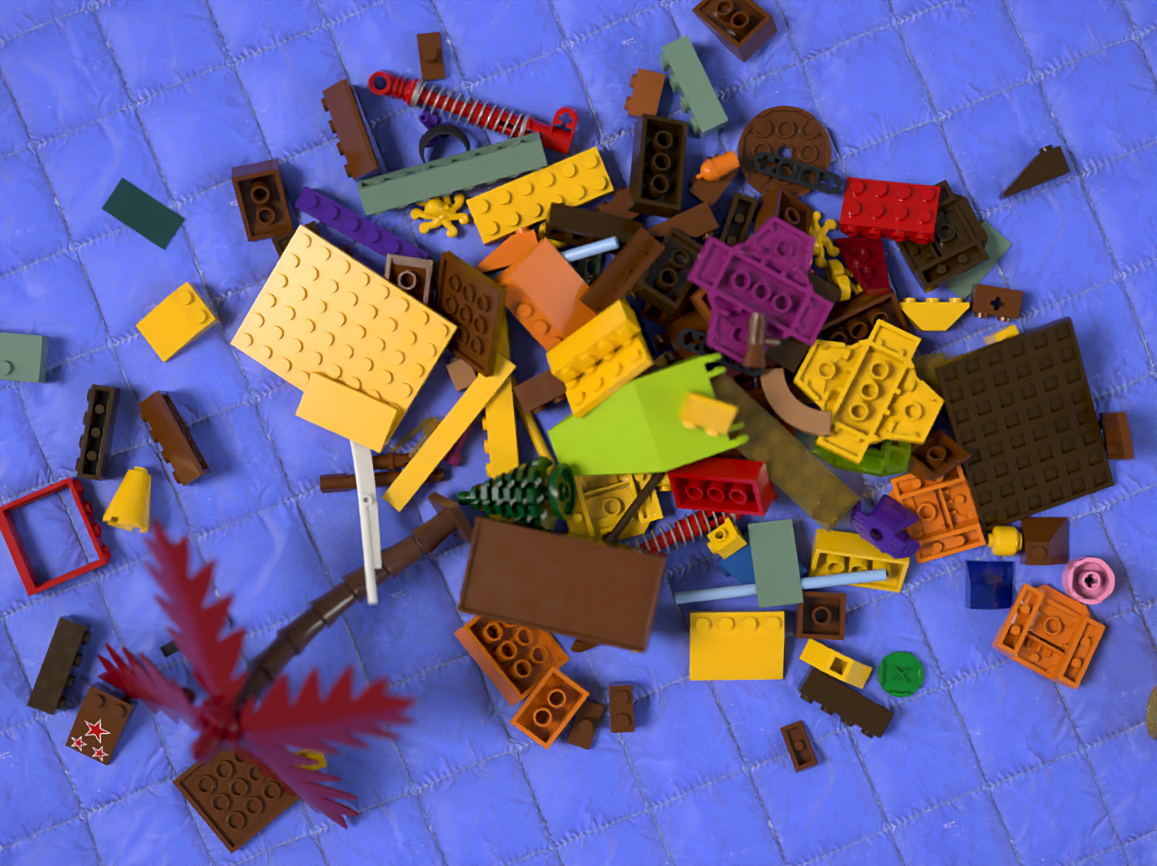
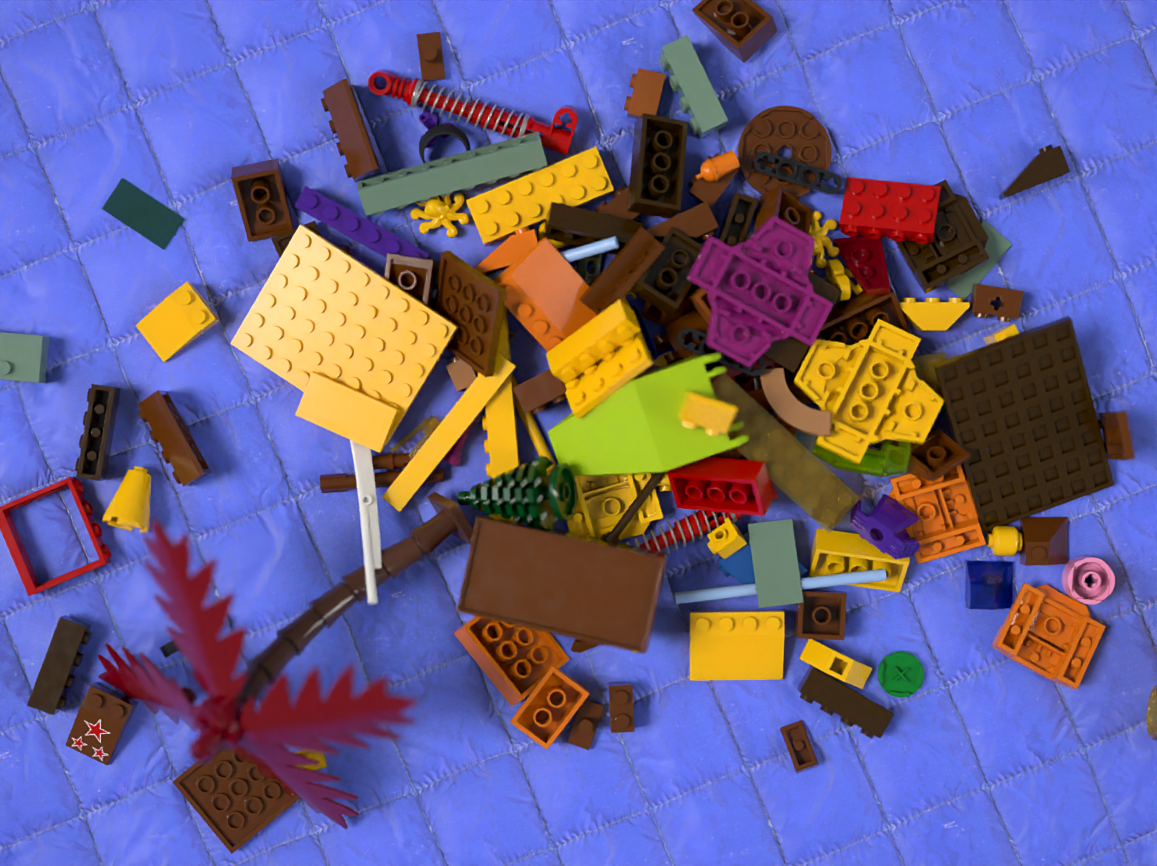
reddish brown piece [742,313,779,368] -> none

